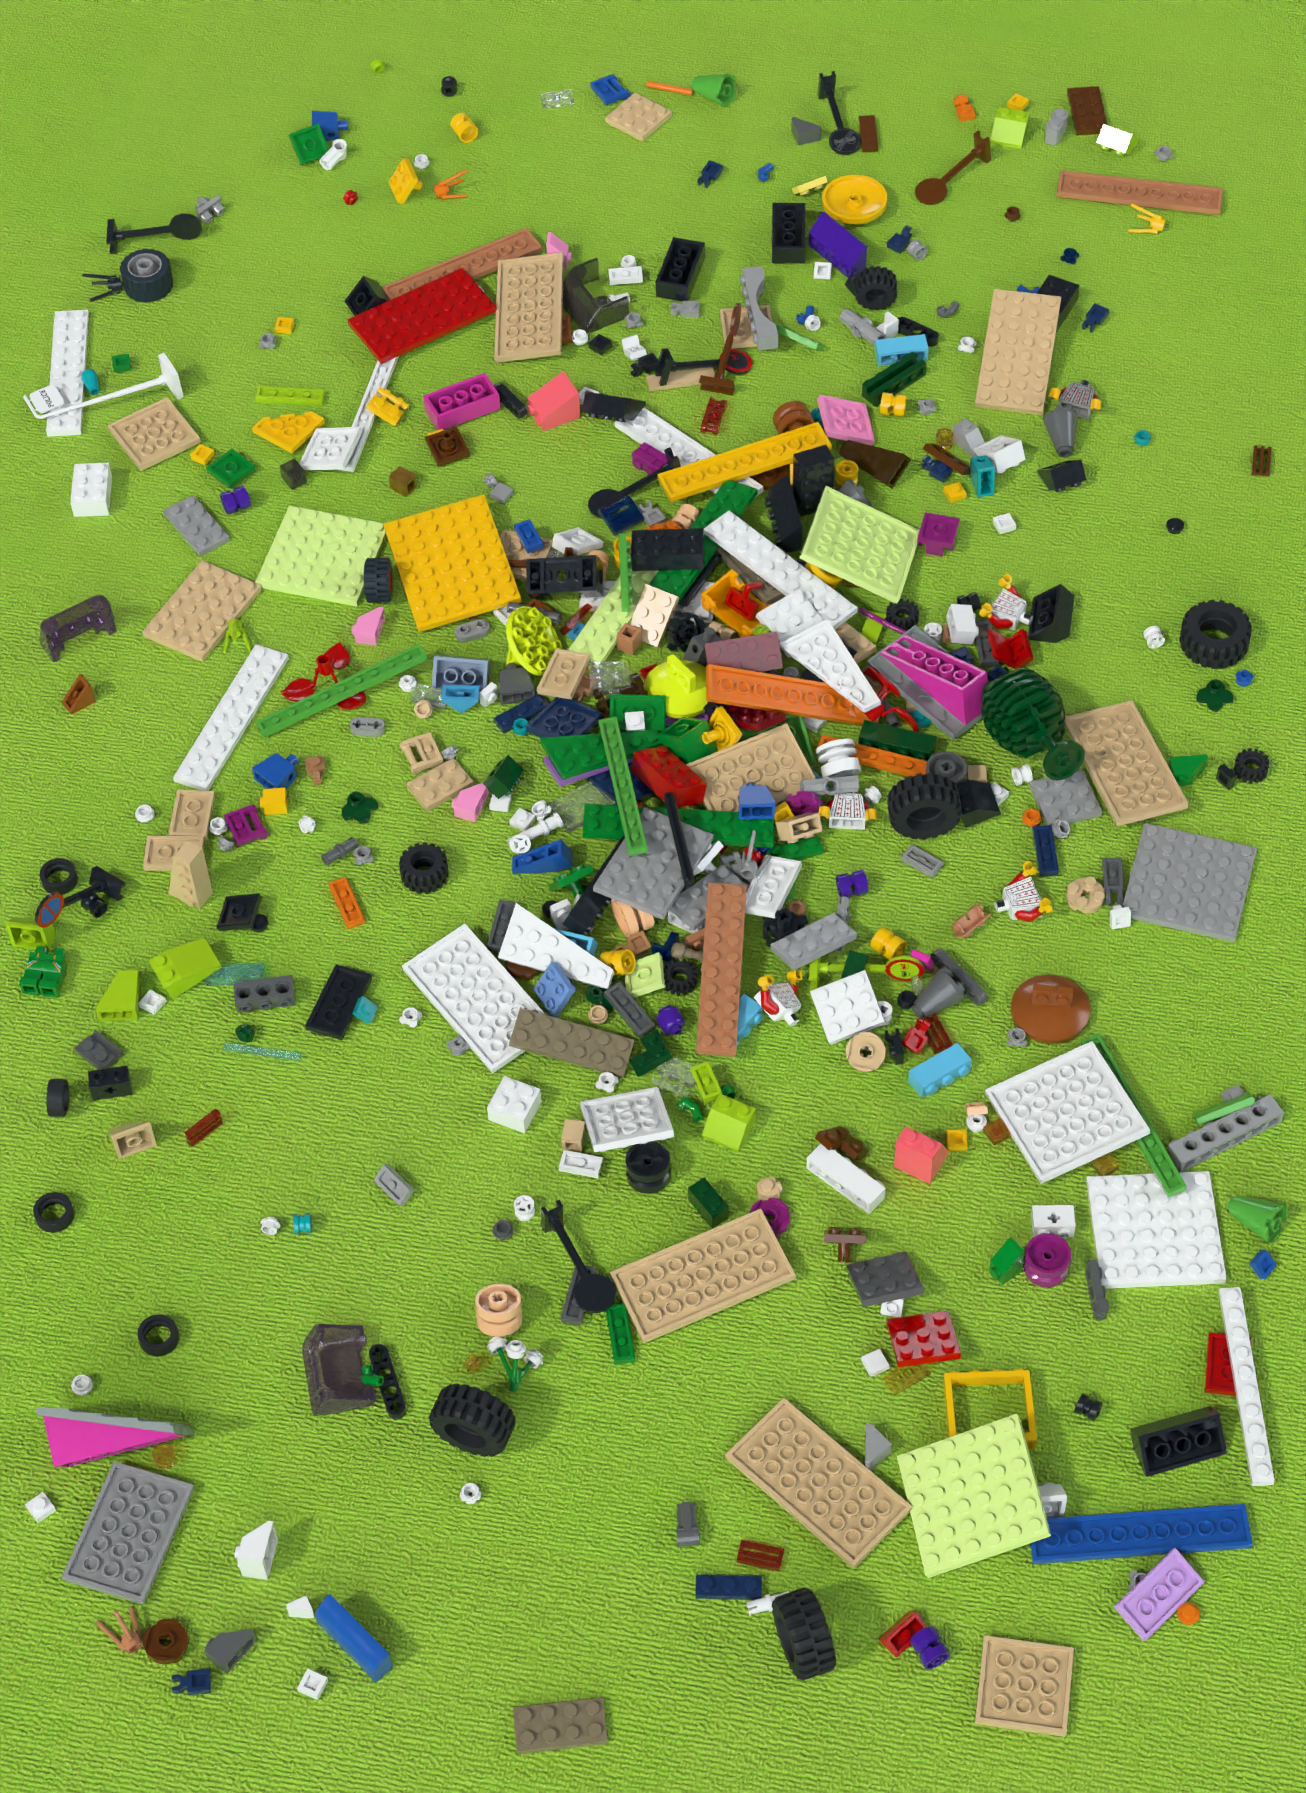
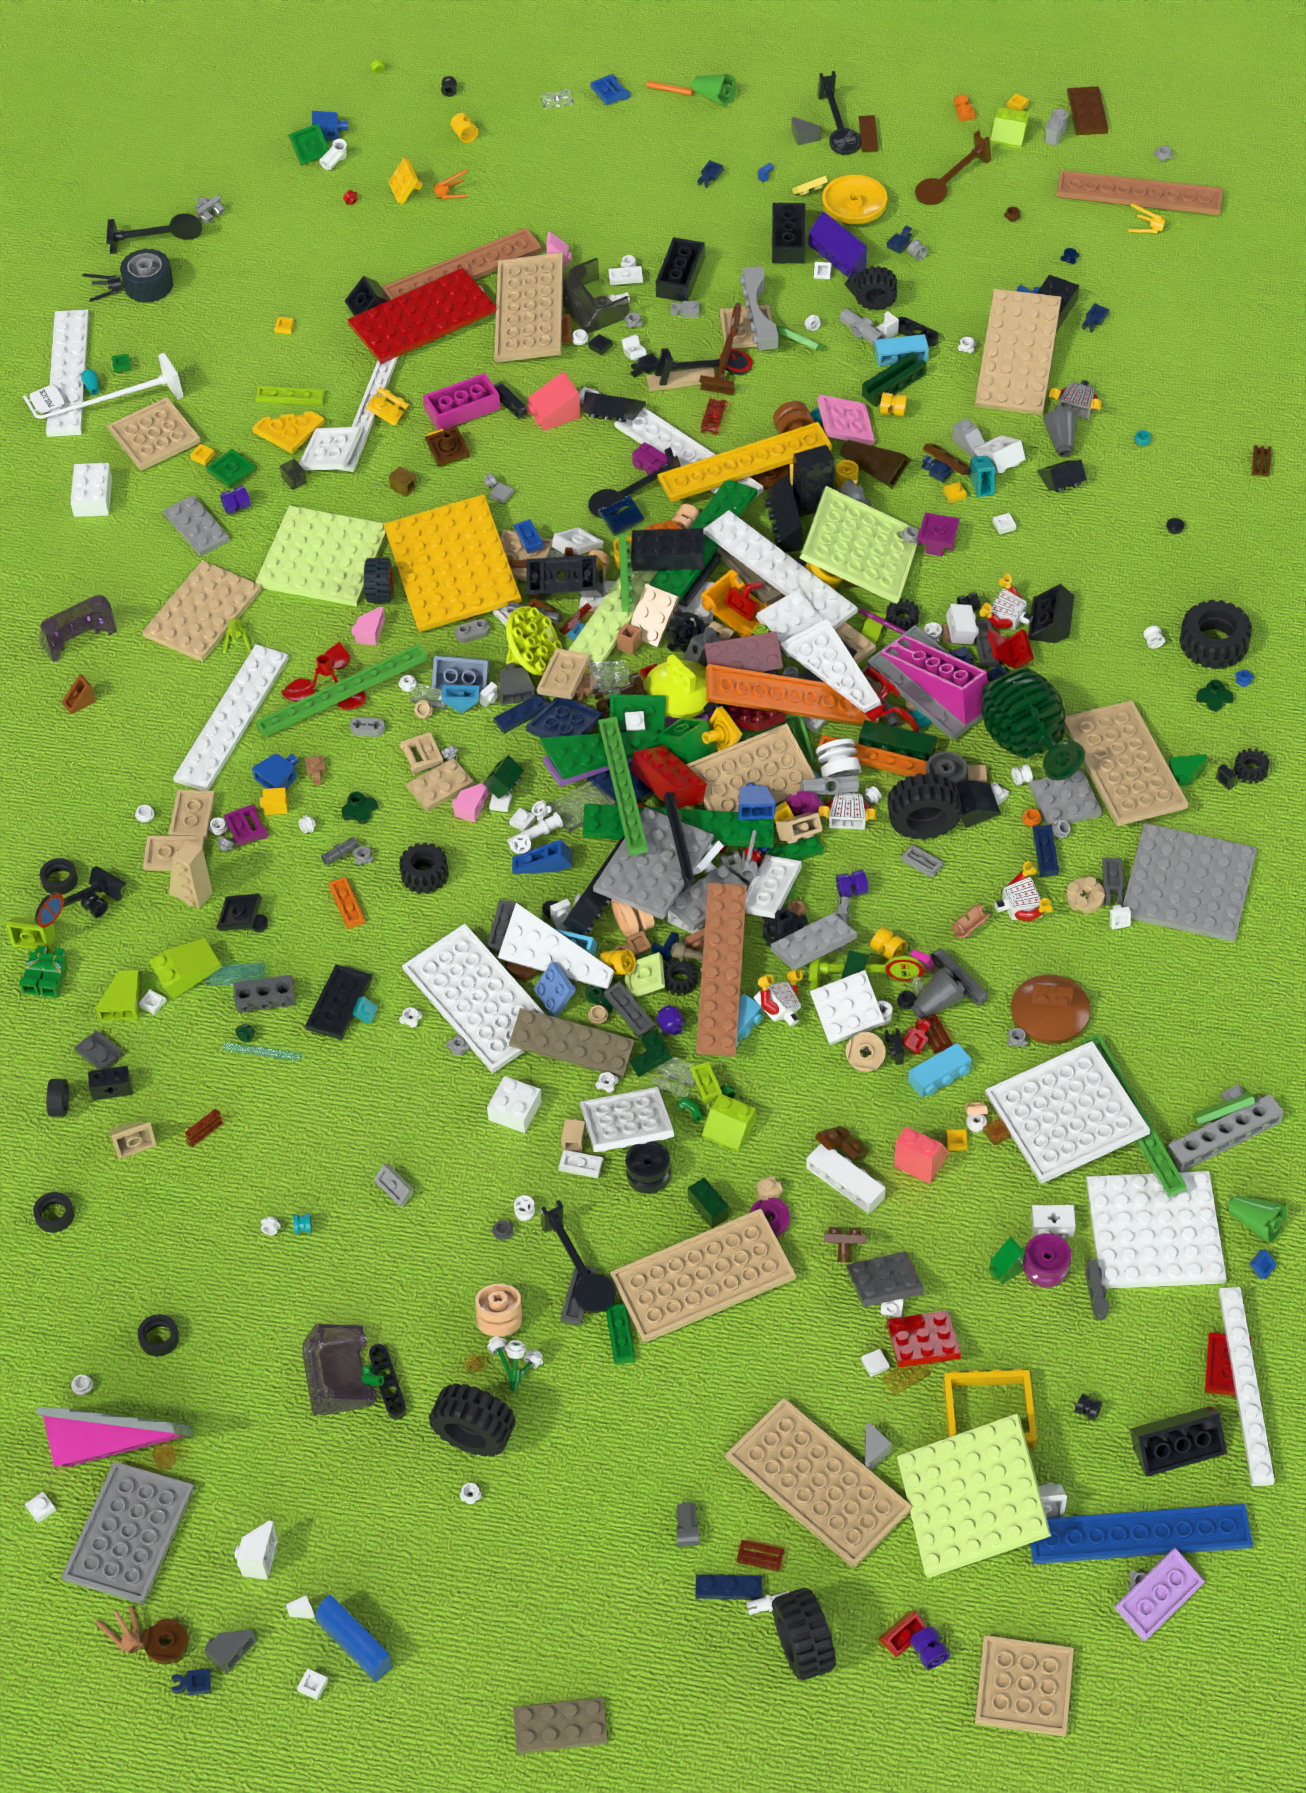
light grey plate [259,333,277,349] -> none
white plate [414,154,430,169] -> none
teal plate [513,718,528,735] -> none
green plate [549,864,594,898] -> none
tan plate [605,93,672,142] -> none
light grey plate [639,501,666,526] -> none
blue arm [796,306,814,325] -> none
light grey plate [917,399,936,415] -> none
dark grey arm [936,301,959,318] -> none
clear yellow wheel [936,428,954,450] -> none
clear yellow plate [1090,1153,1119,1177] -> none
slope [1096,124,1140,156] -> none
orange plate [1177,1603,1200,1625] -> none
none -> light grey plate [901,527,919,543]

